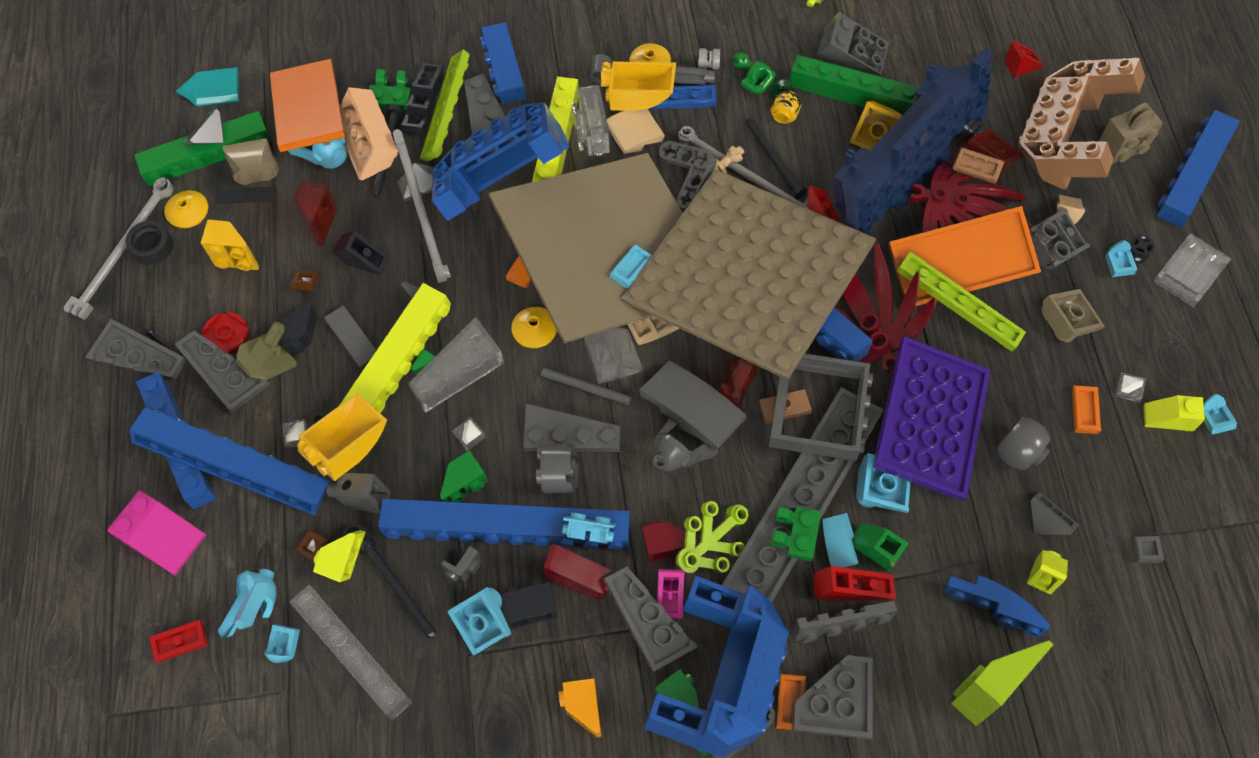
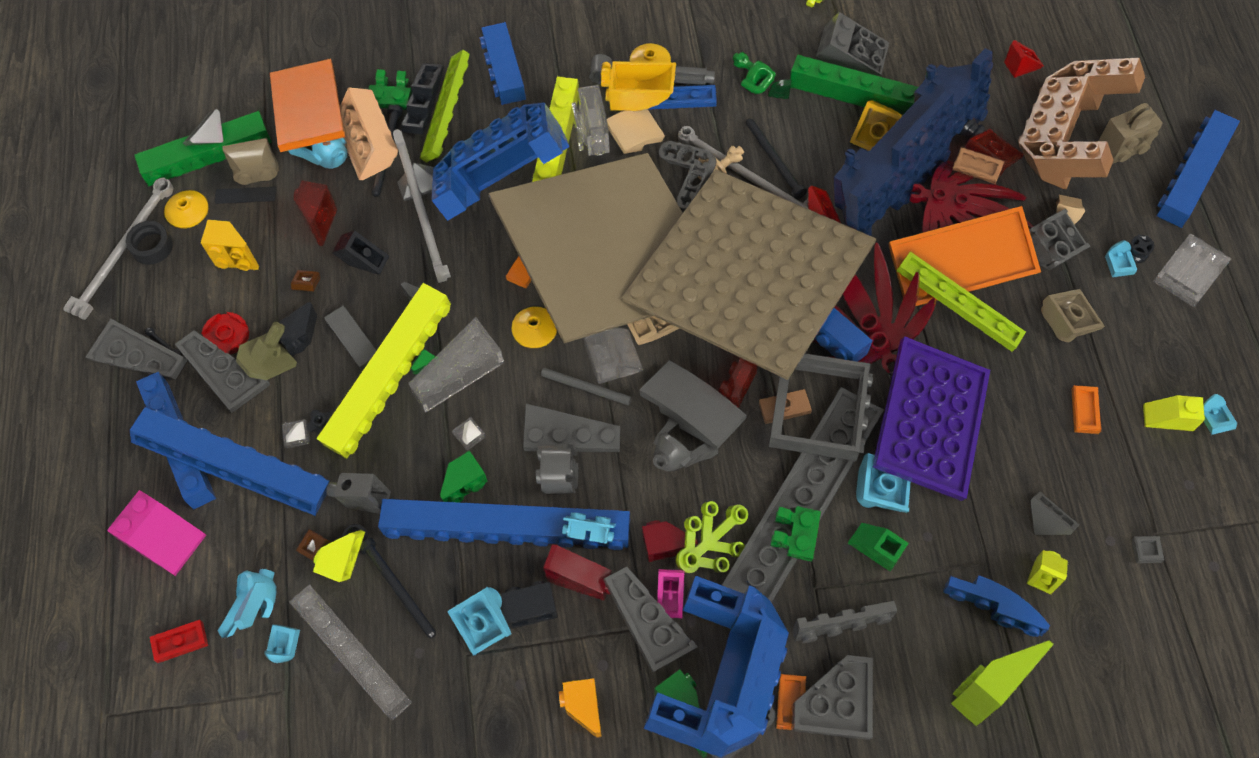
teal tile [176,67,239,107] -> none
yellow piece [297,393,387,481] -> none
dark grey bracket [440,546,481,583] -> none
dark grey wing [464,74,505,134] -> none
medium azure tile [609,244,652,290] -> none
light grey wheel [698,48,720,70] -> none
yellow head [771,91,802,124] -> none
red slope [813,566,896,602] -> none
medium azure slope [823,513,858,568] -> none
dark grey wheel [996,417,1051,470] -> none
tile [1115,372,1146,403] -> none

